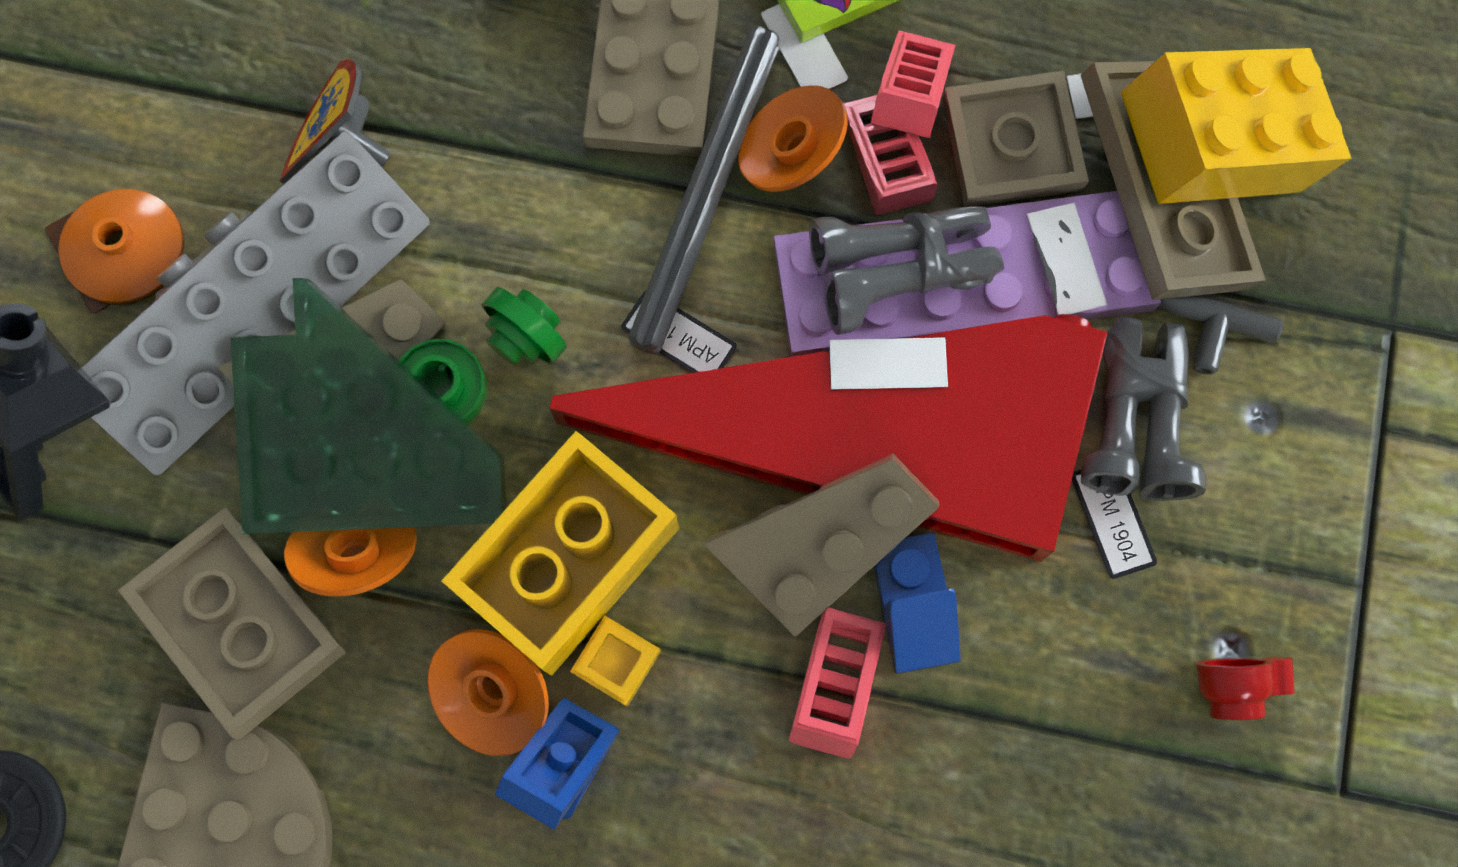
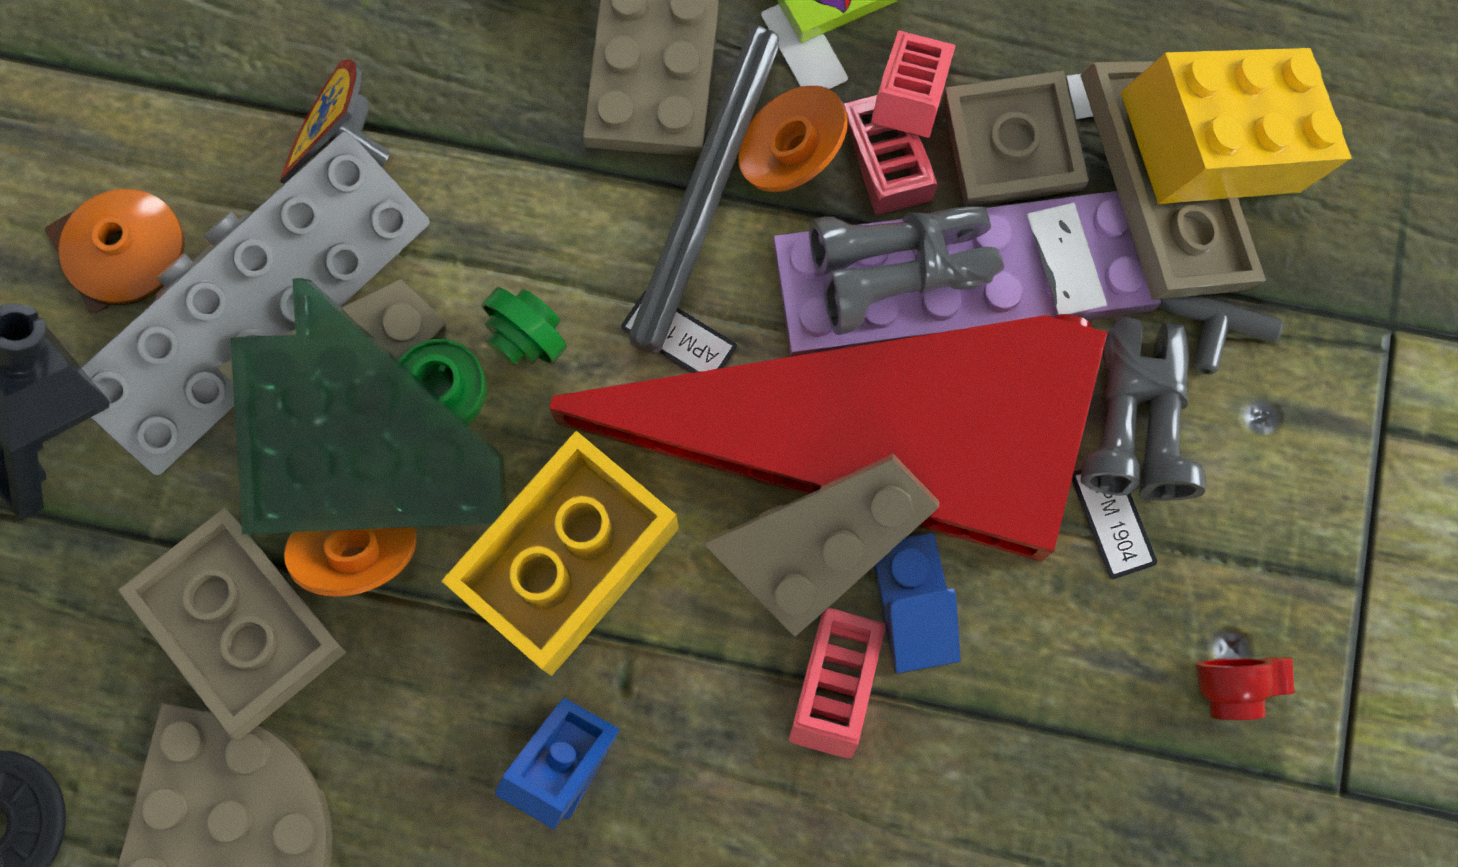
orange dish [427,629,549,756] -> none
yellow tile [570,615,661,707] -> none
white sticker [830,337,948,390] -> none

